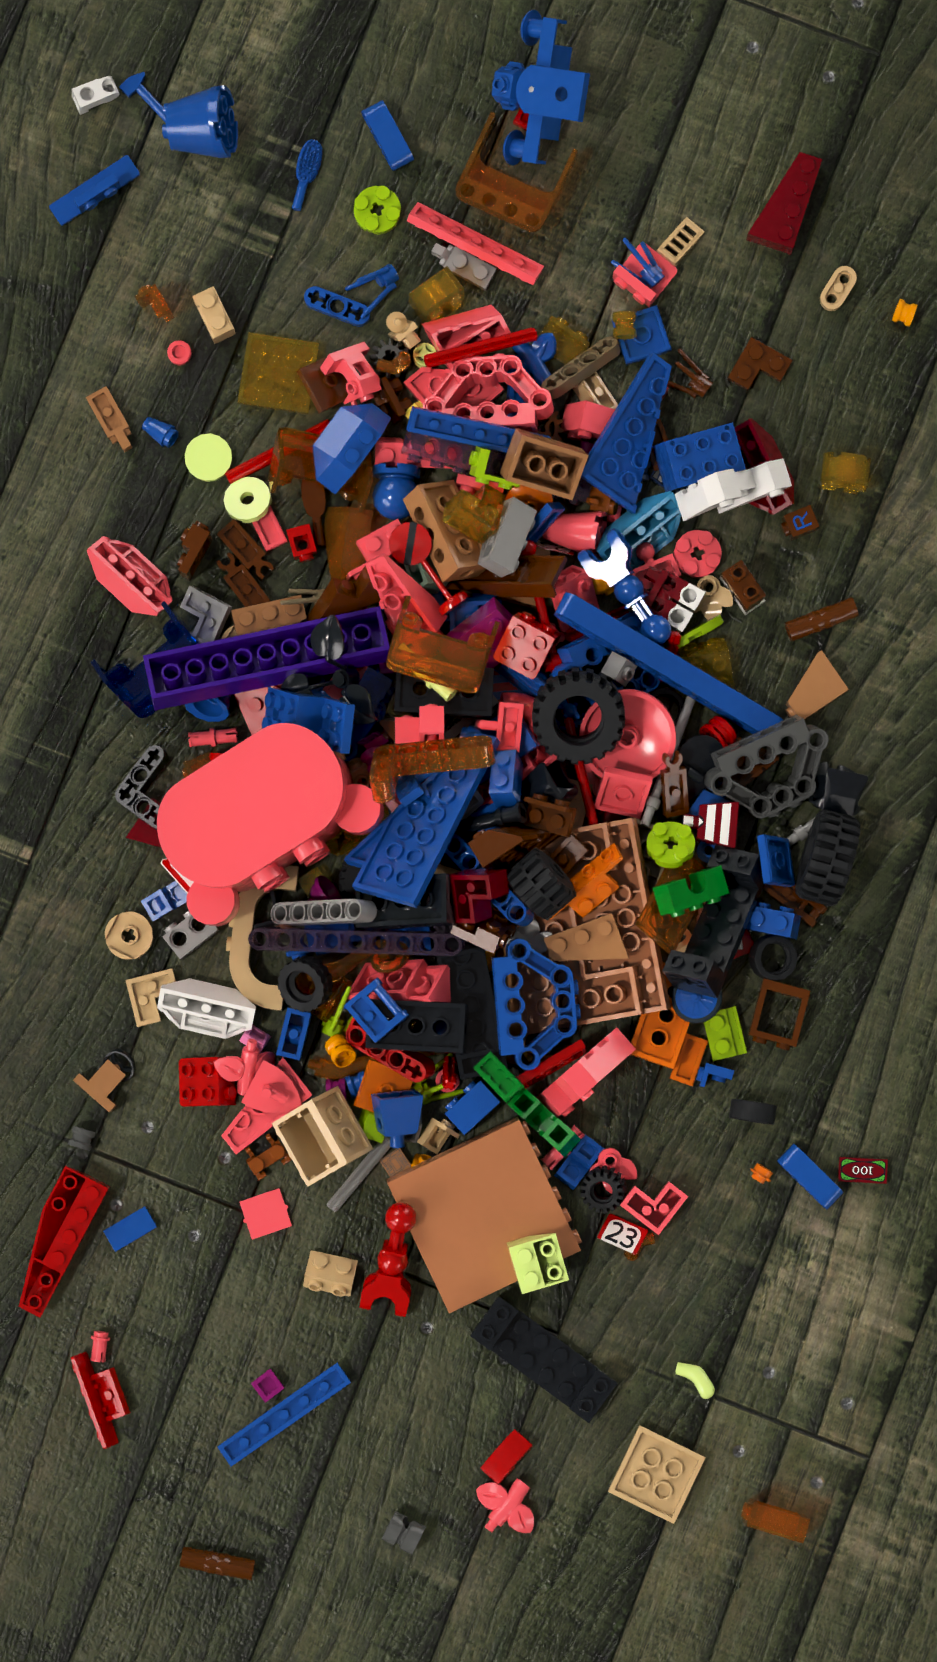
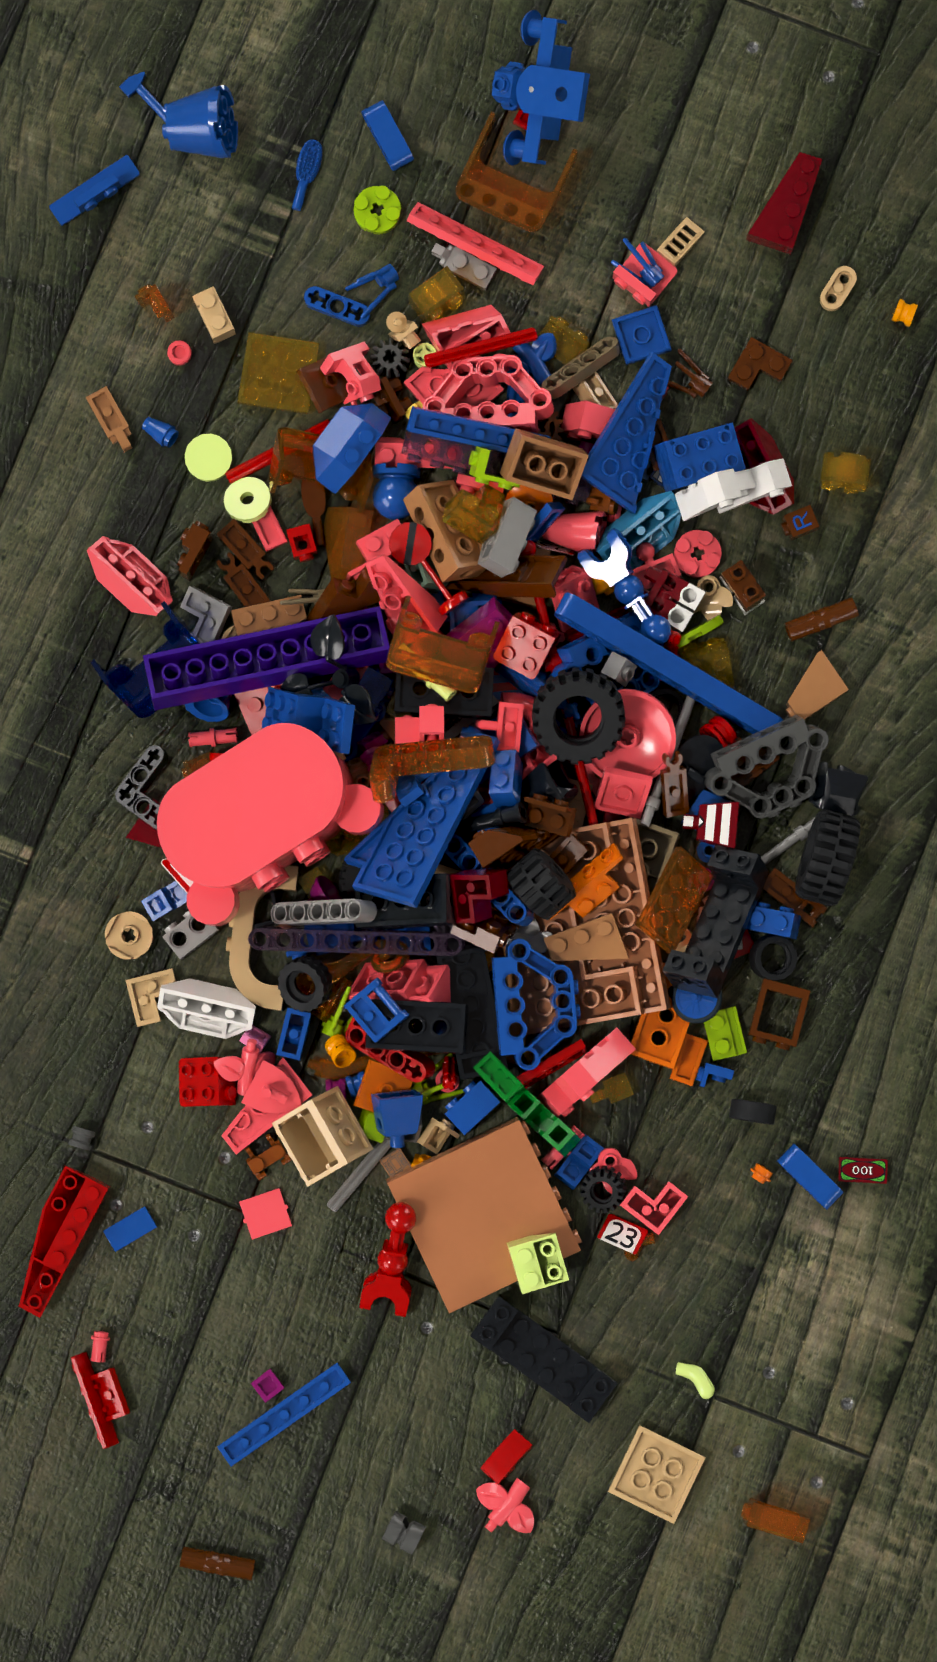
white leg [72,76,120,115] -> none
medium nougat piece [73,1049,136,1113] -> none
tan bracket [303,1250,358,1297] -> none
clear orange arm [376,351,411,374] -> none
clear yellow wheel [612,311,637,340] -> none
lime plate [647,822,695,868] -> none
green arch [652,865,729,918] -> none
blue tile [757,834,795,887] -> none
none -> clear yellow plate [589,1072,634,1104]

